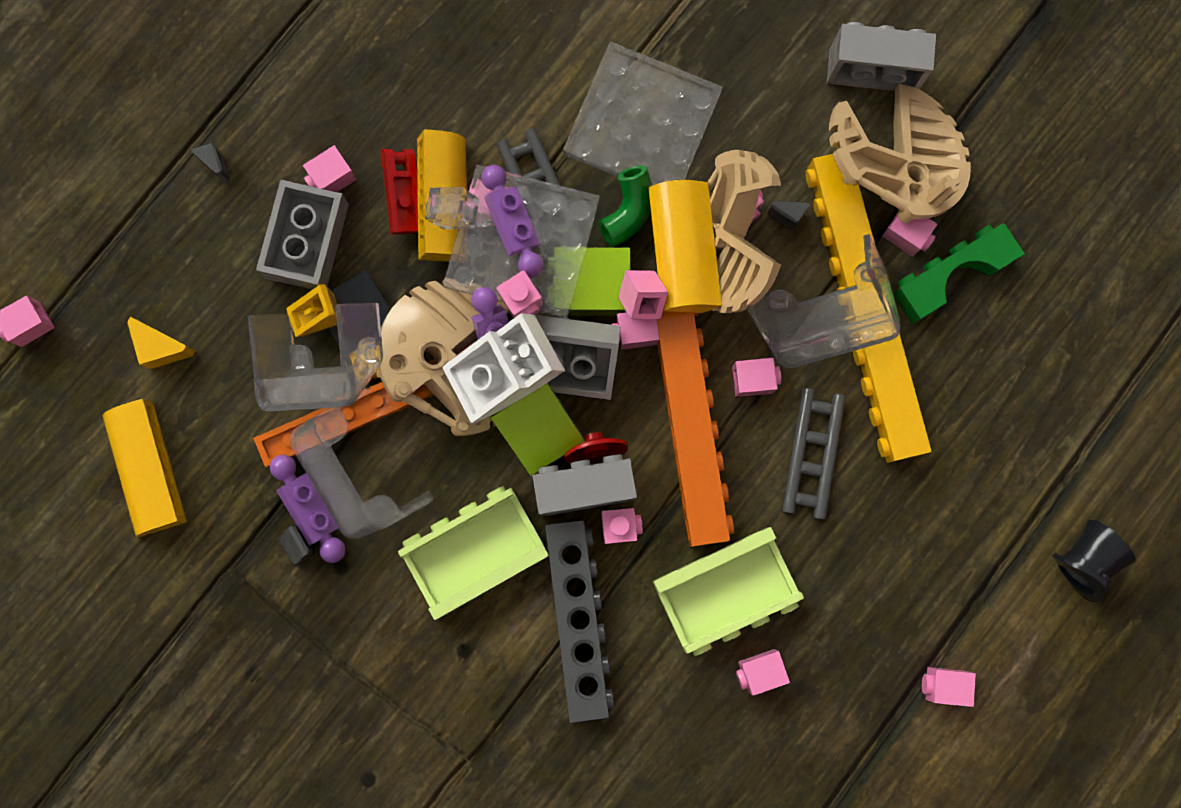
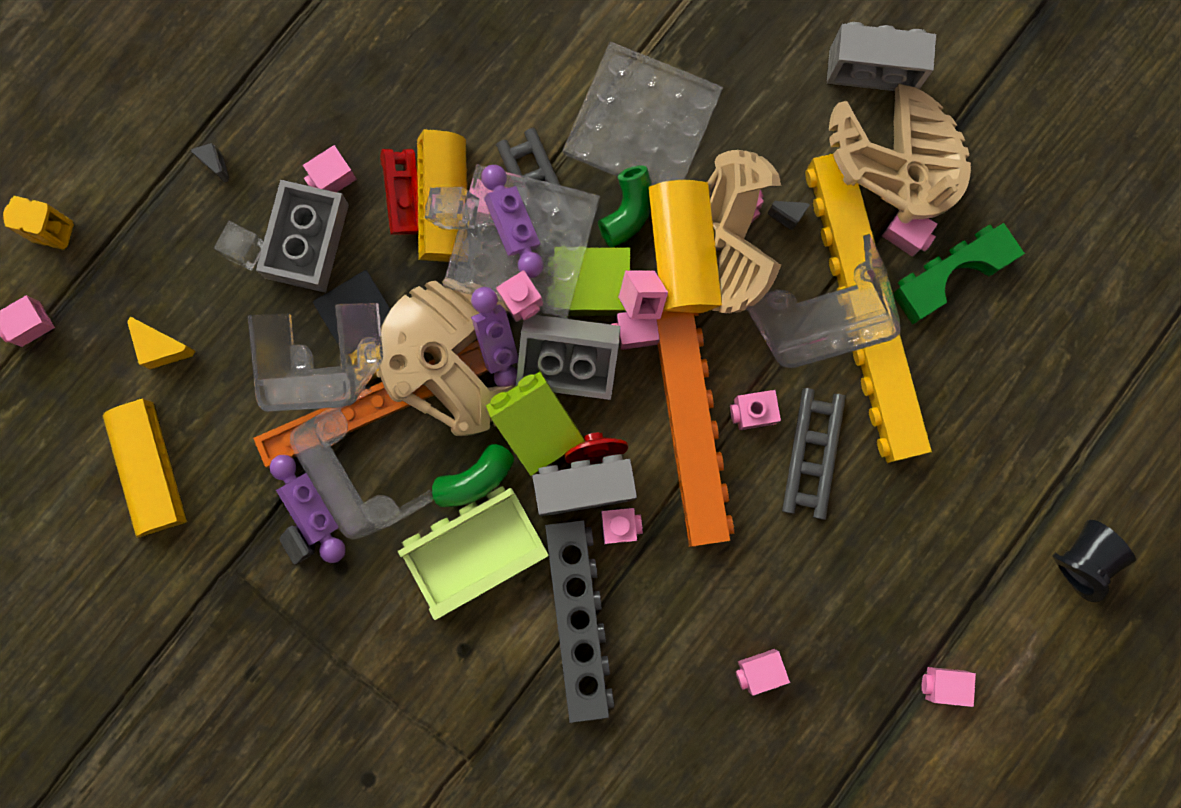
yellow slope [286,284,343,338] -> none
white slope [442,313,565,423] -> none
yellowish green panel [652,527,804,656] -> none
bright pink brick [732,358,781,397] -> none
none -> yellow brick [3,196,74,250]
none -> clear brick [214,221,264,271]
none -> green cylinder [432,444,514,507]
none -> bright pink brick [730,390,781,430]

